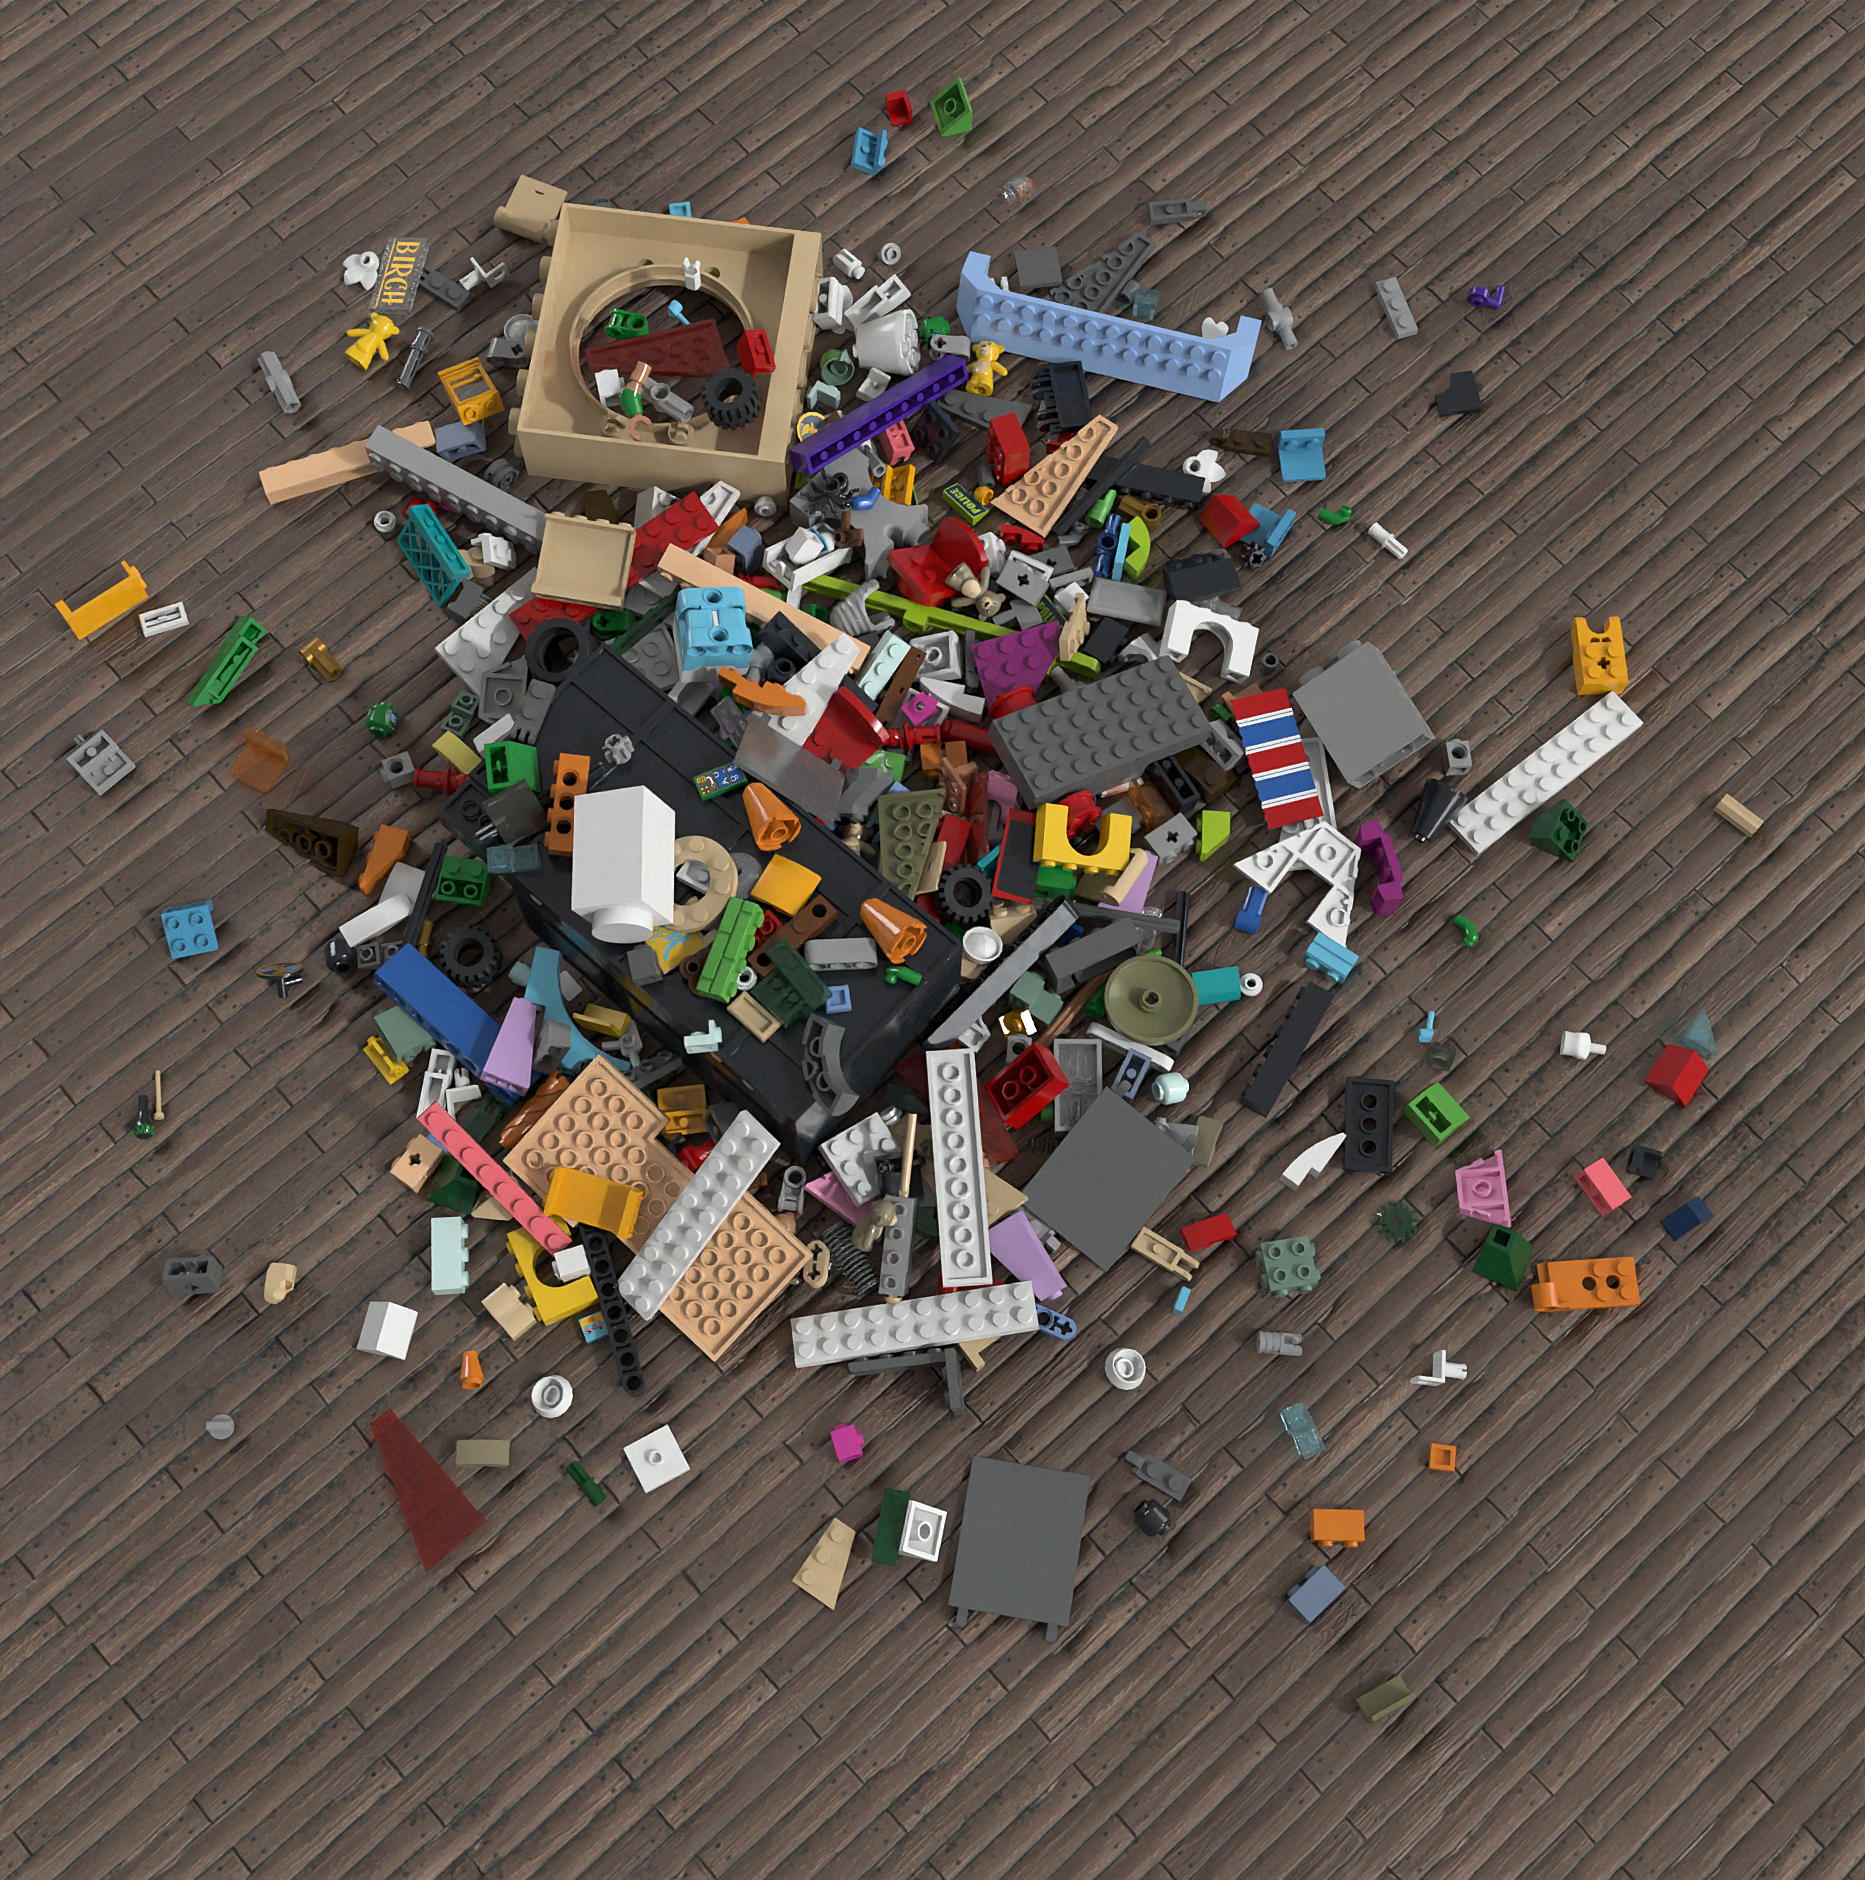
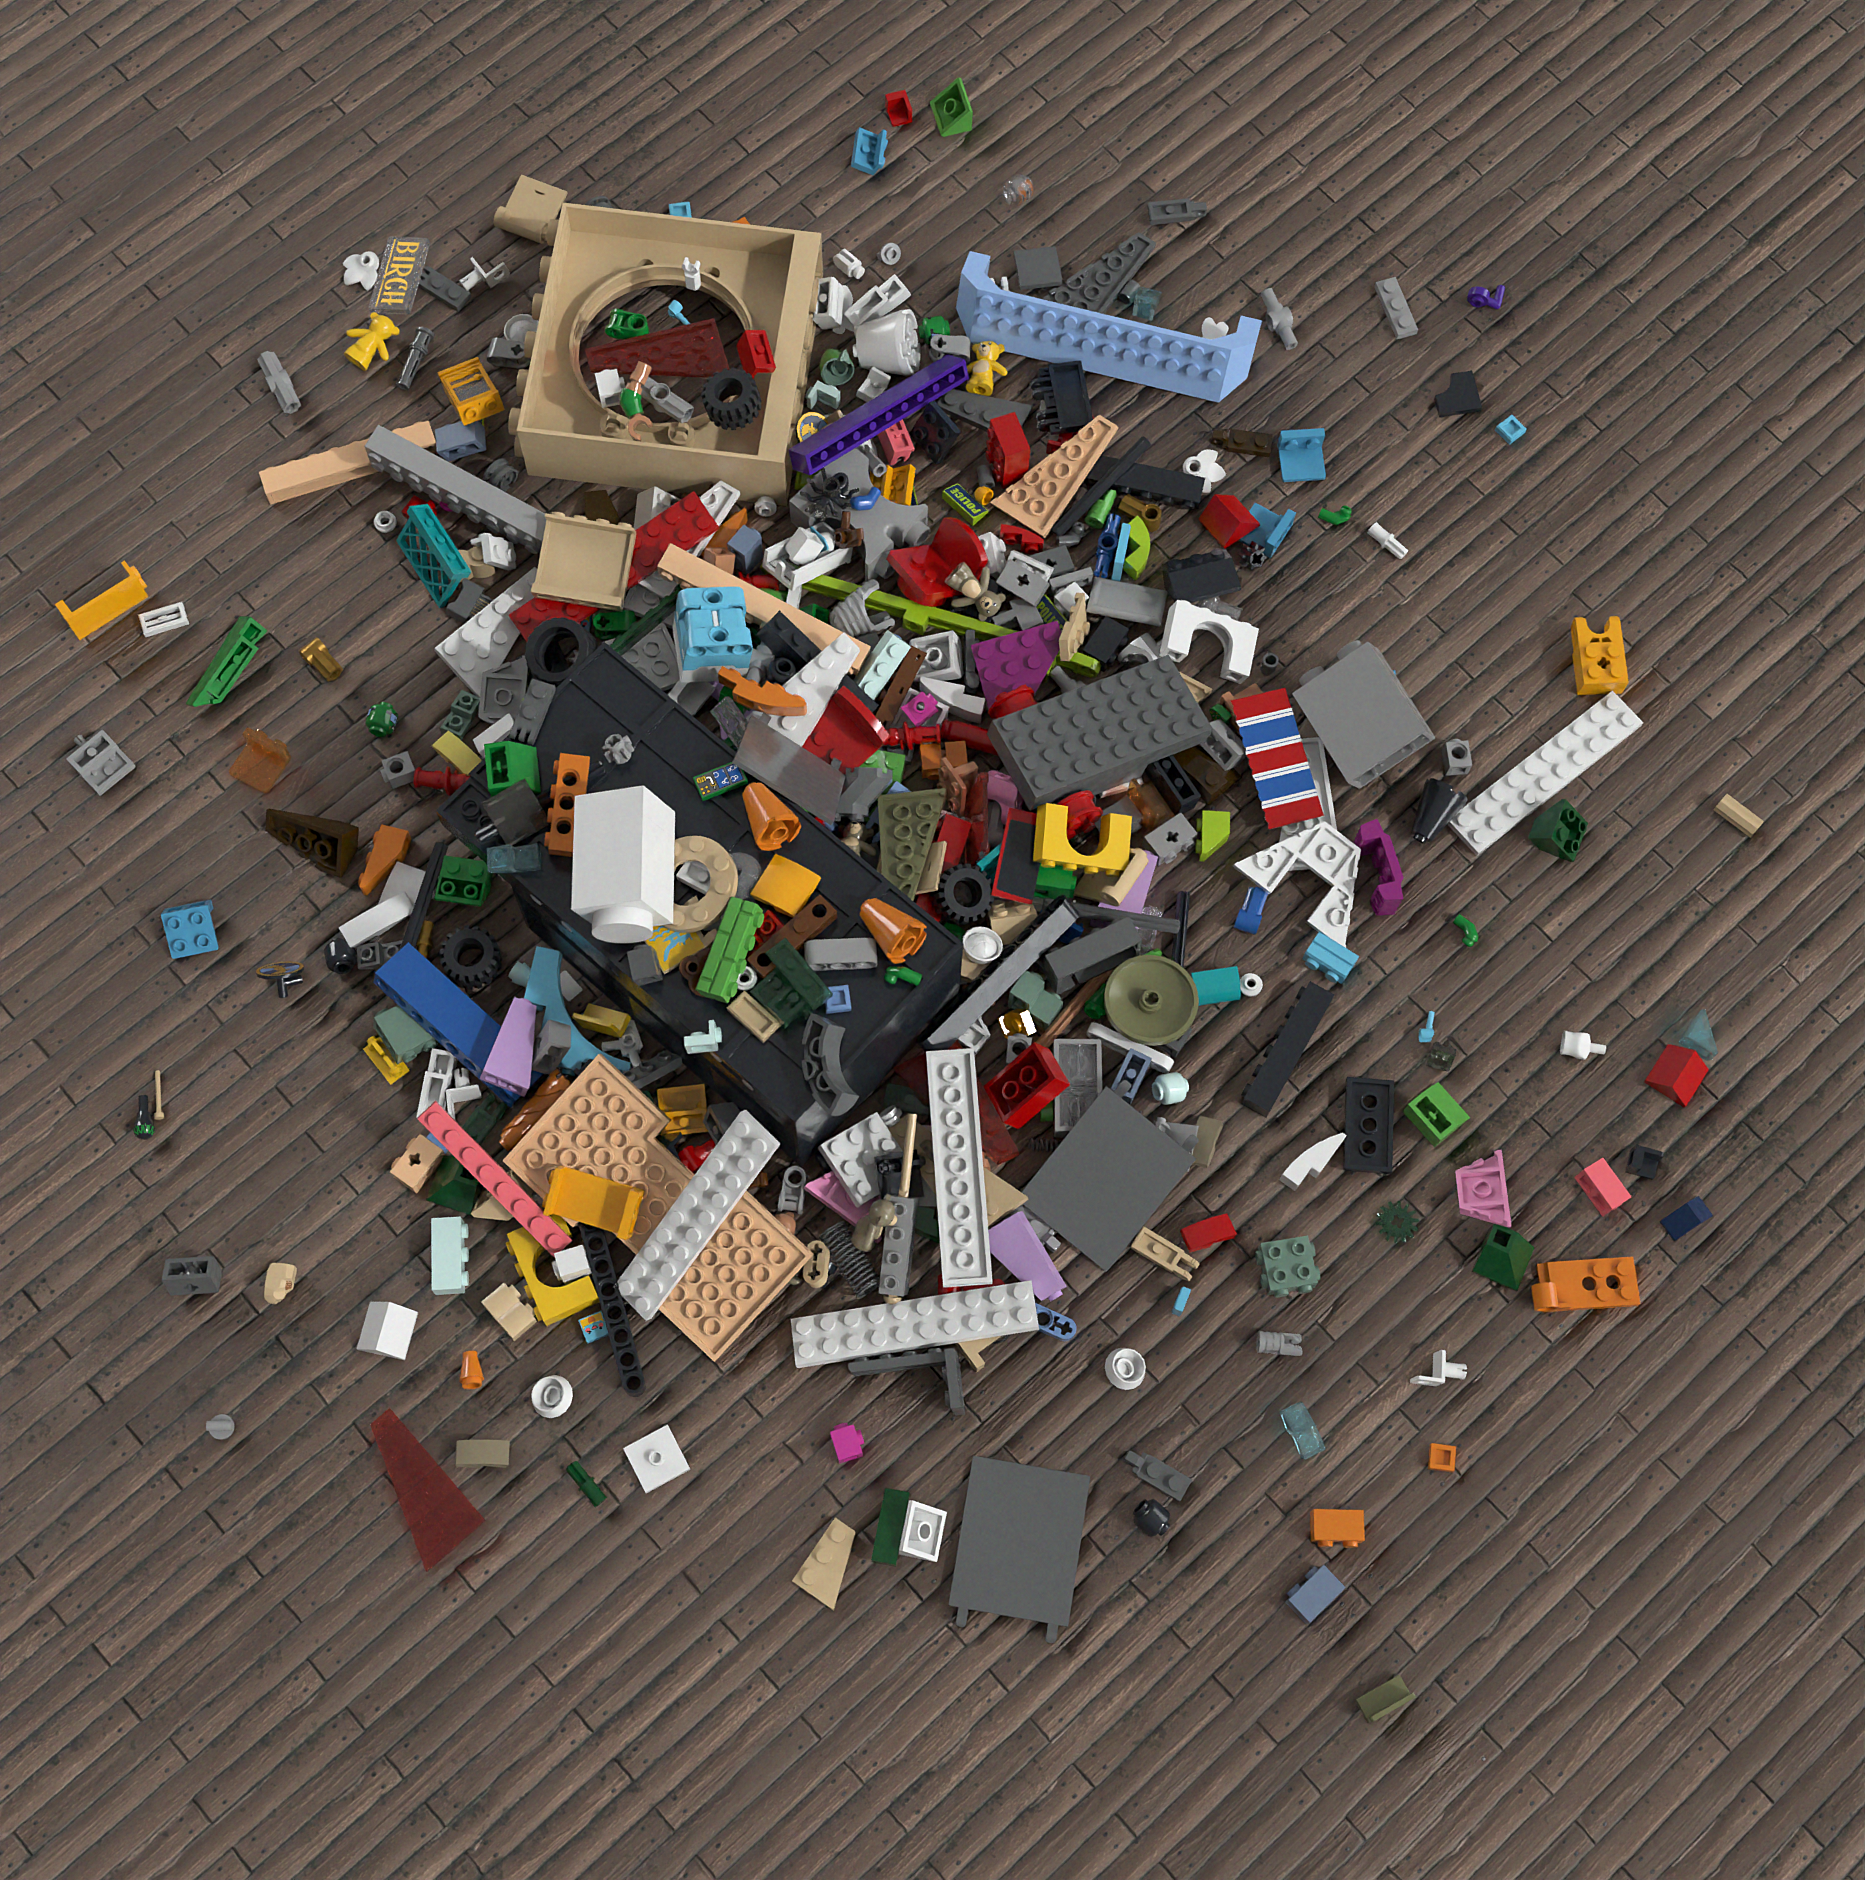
none -> medium azure tile [1495,415,1527,445]

